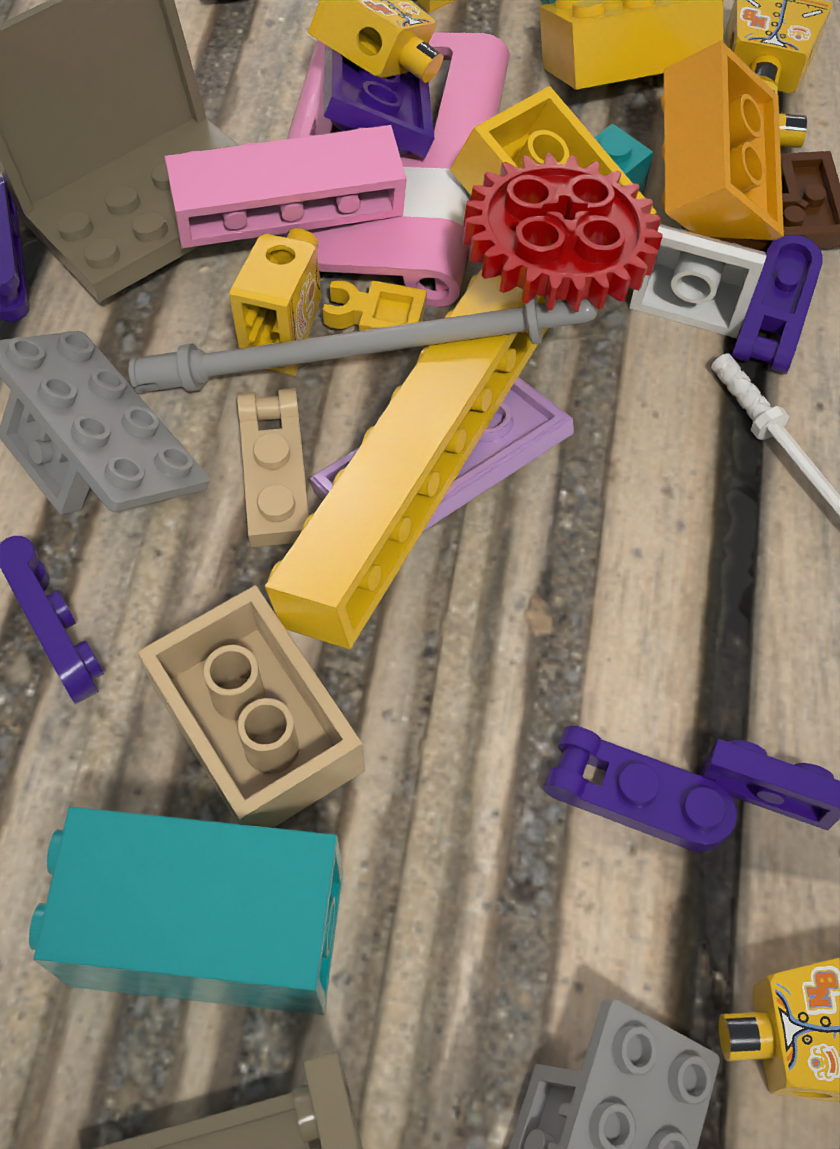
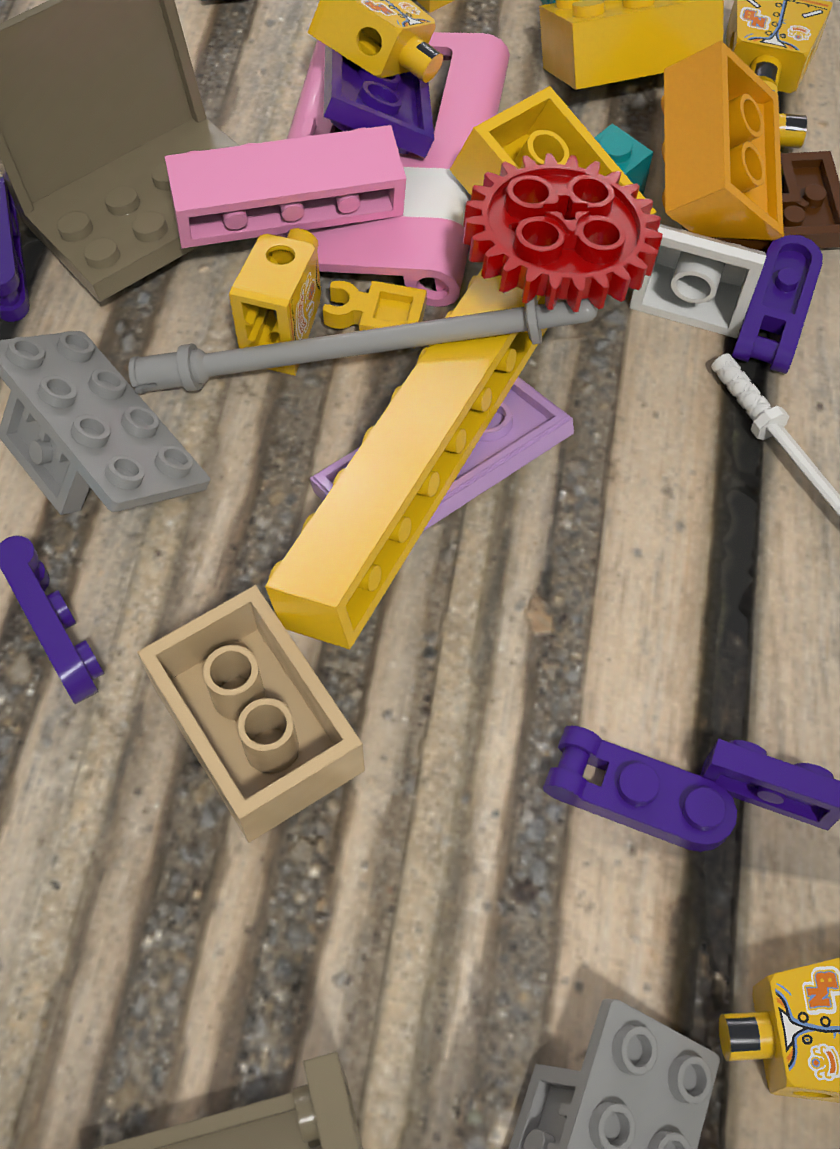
teal brick [29,807,343,1015] -> none
tan plate [237,388,309,548] -> none

